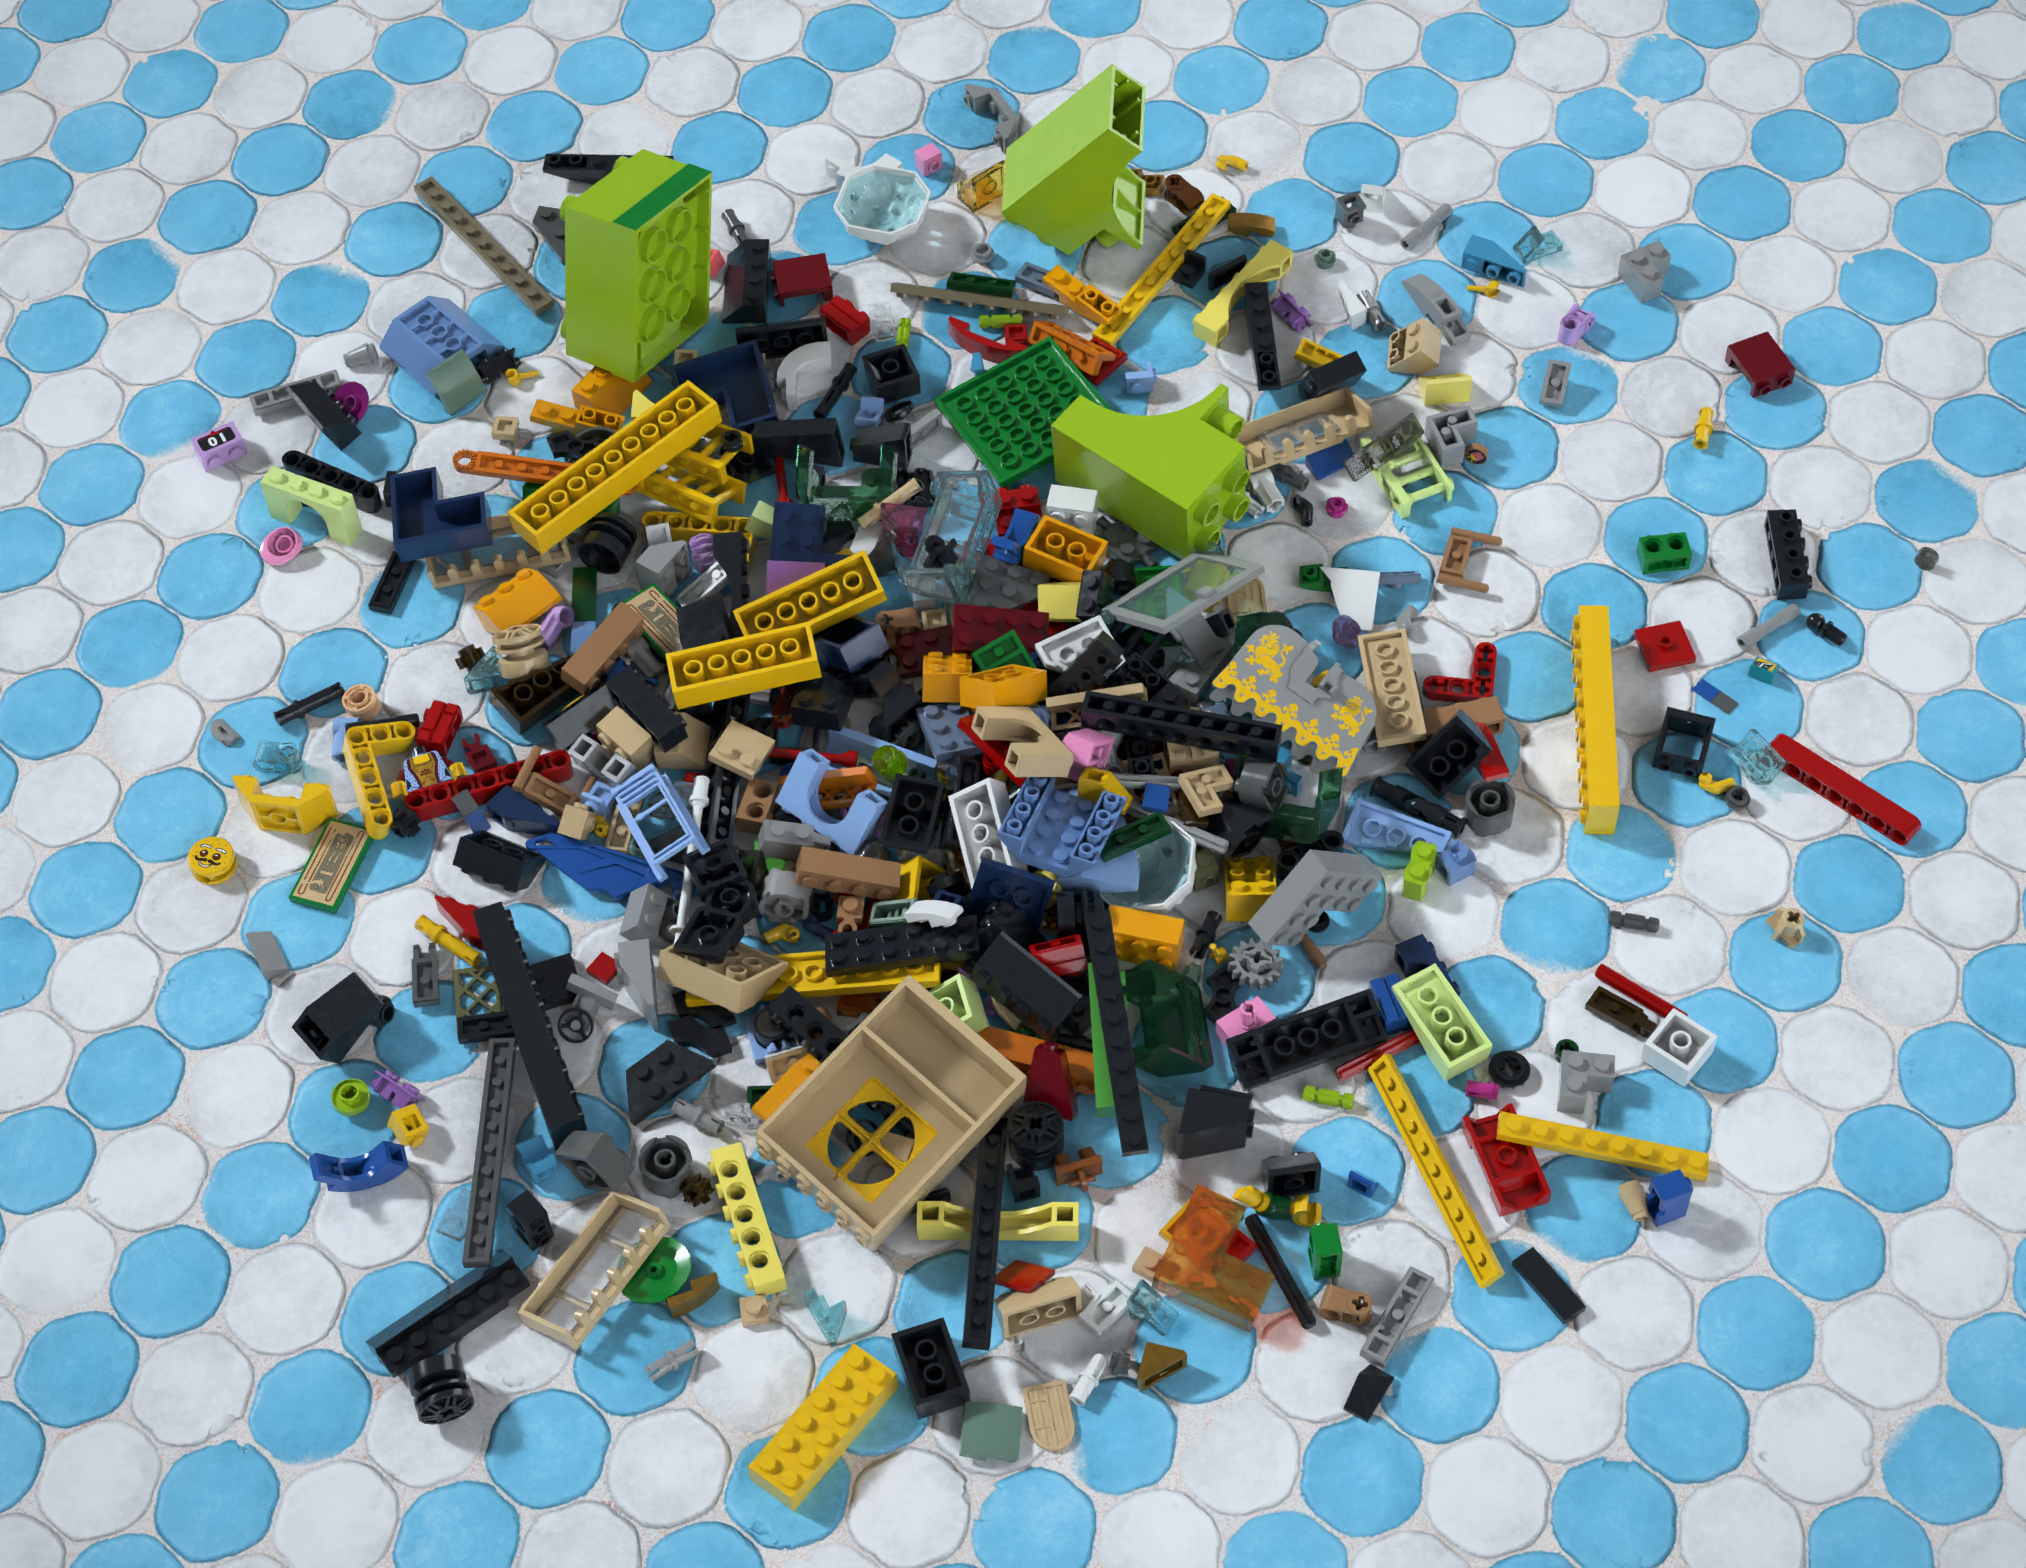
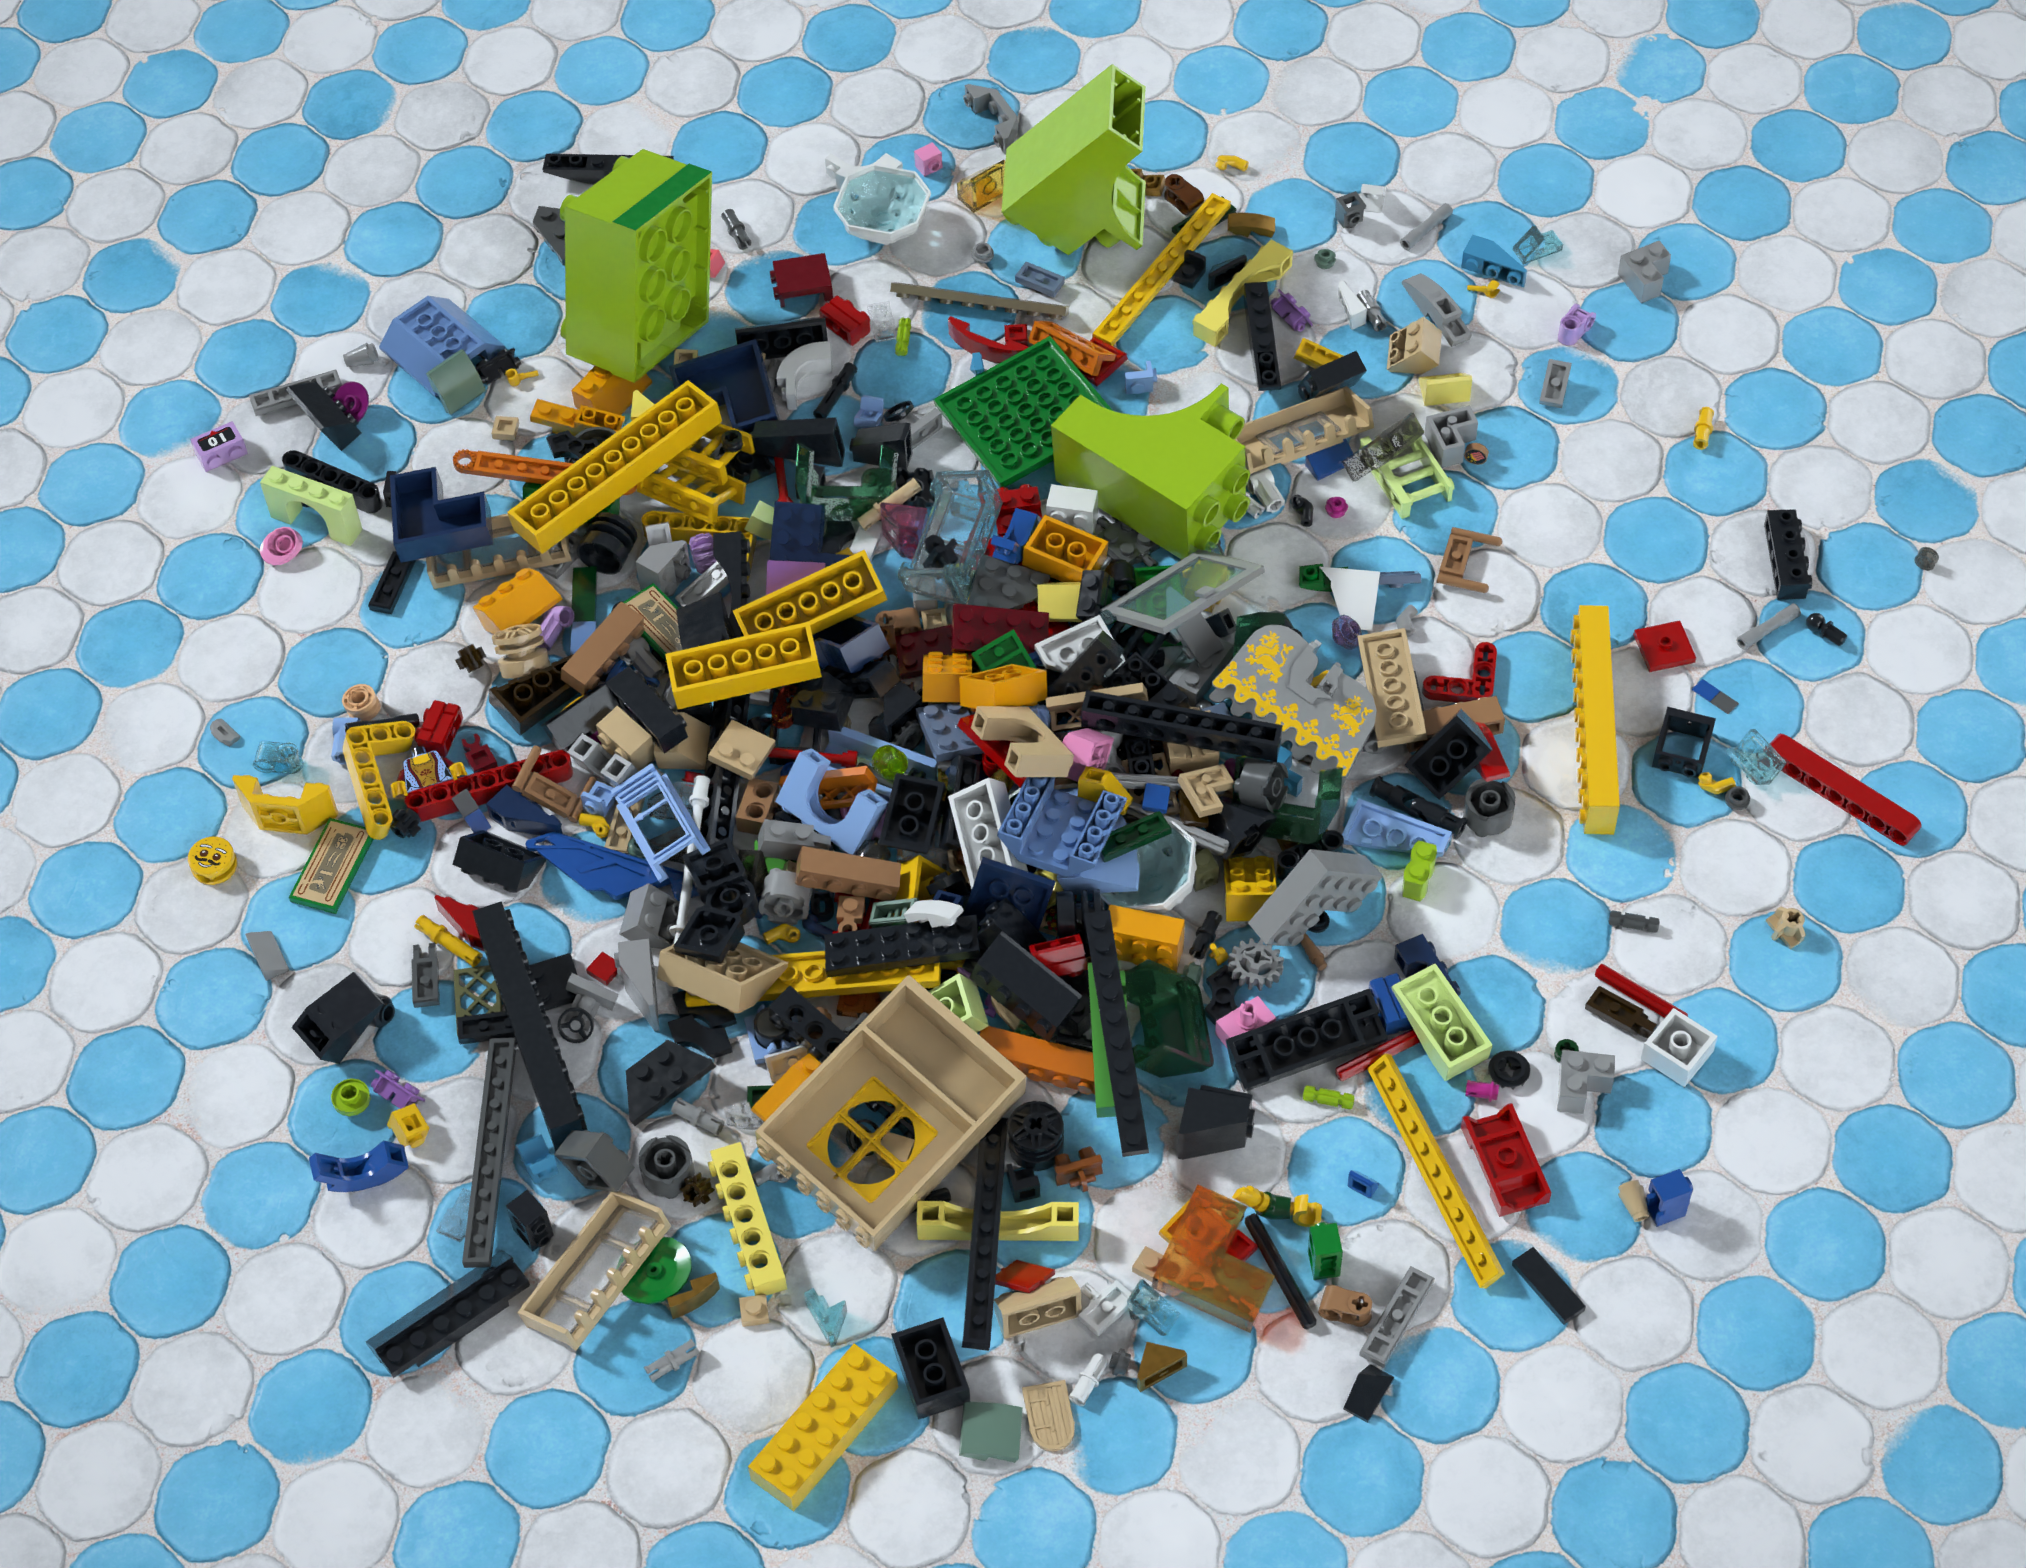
black pin [273,681,345,726] -> none
black wheel [406,1354,474,1425] -> none
dark tan plate [414,176,555,316] -> none
clear light blue slope [464,646,504,695] -> none
tan brick [557,802,596,841] -> none
black slope [722,239,772,324] -> none
black slope [861,344,921,404] -> none
clear smoke slope [868,532,900,577] -> none
dark green tile [946,272,1016,298] -> none
lime axle [979,314,1023,329] -> none
dark red slope [1023,1041,1079,1121] -> none
light orange slope [1042,264,1123,325] -> none
tan window [1227,575,1267,626] -> none
black slope [1261,1151,1321,1197] -> none
dark grey pin [1267,463,1310,492] -> none
medium blue brick [1435,839,1477,886] -> none
yellow plate [1496,1111,1709,1182] -> none
green brick [1636,532,1692,574] -> none
dark red panel [1725,331,1795,398] -> none
teal slope [1748,656,1780,684] -> none

